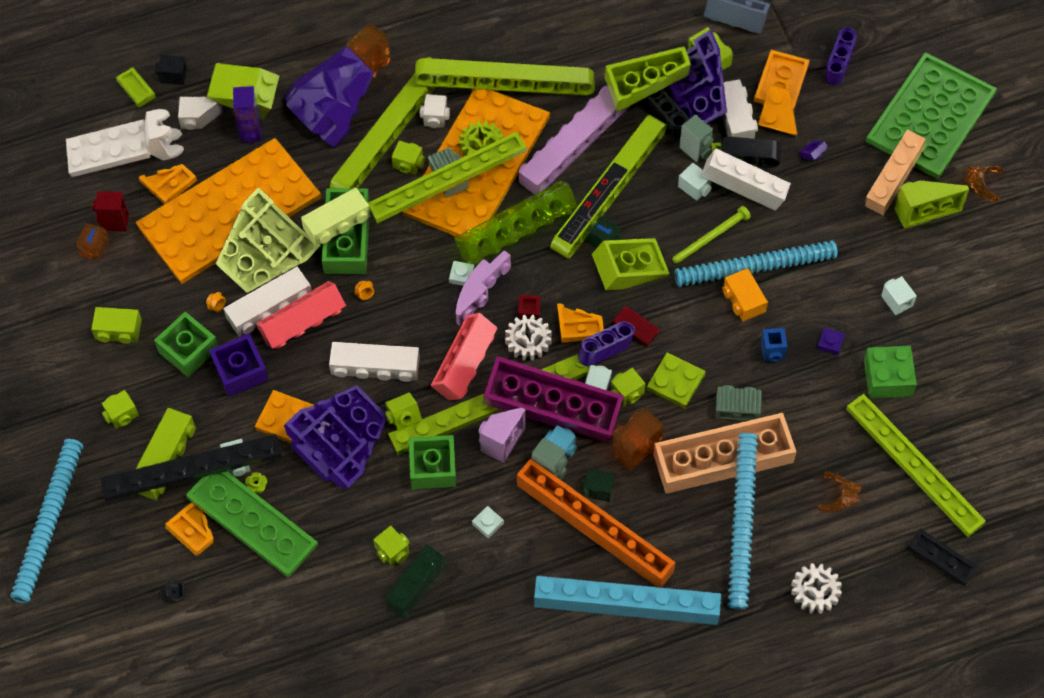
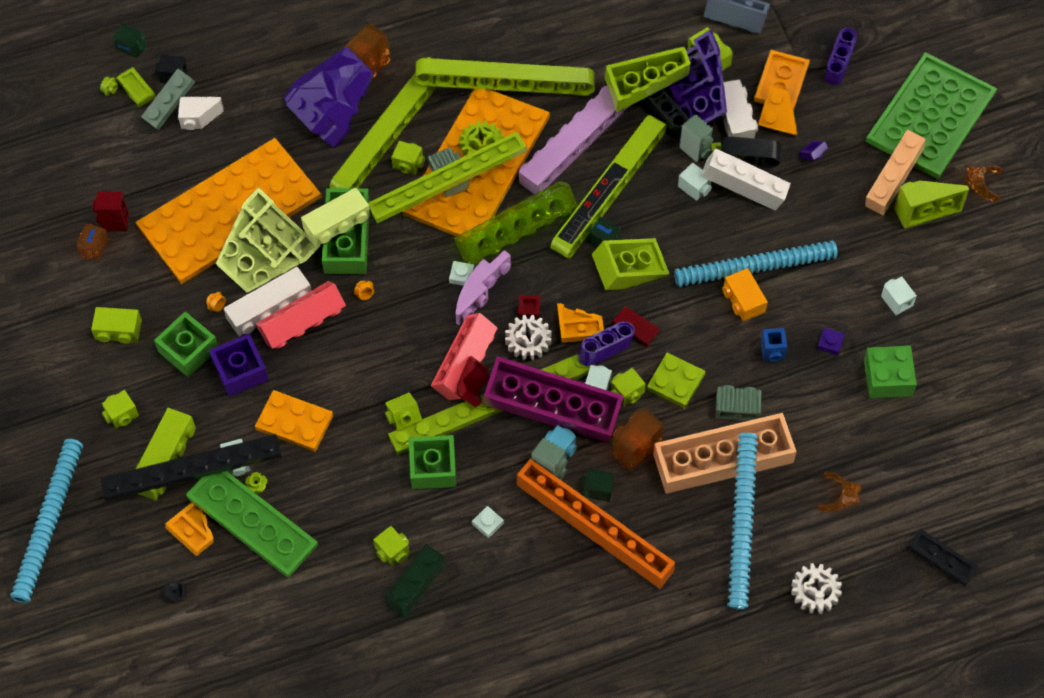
white hinge [66,109,184,177] -> none
light orange wing [139,164,197,205] -> none
lime slope [206,63,279,120] -> none
dark purple brick [233,86,262,143] -> none
dark purple wedge [284,386,387,489] -> none
white brick [329,342,420,382] -> none
white brick [420,94,450,128] -> none
lavender slope [478,407,526,463] -> none
medium azure brick [534,576,721,625] -> none
lime bar [672,206,751,264] -> none
lime plate [846,394,986,537] -> none
none -> lime plate [100,77,118,96]
none -> clear green brick [113,23,147,58]
none -> sand green plate [141,69,195,130]
none -> dark red slope [457,356,490,408]

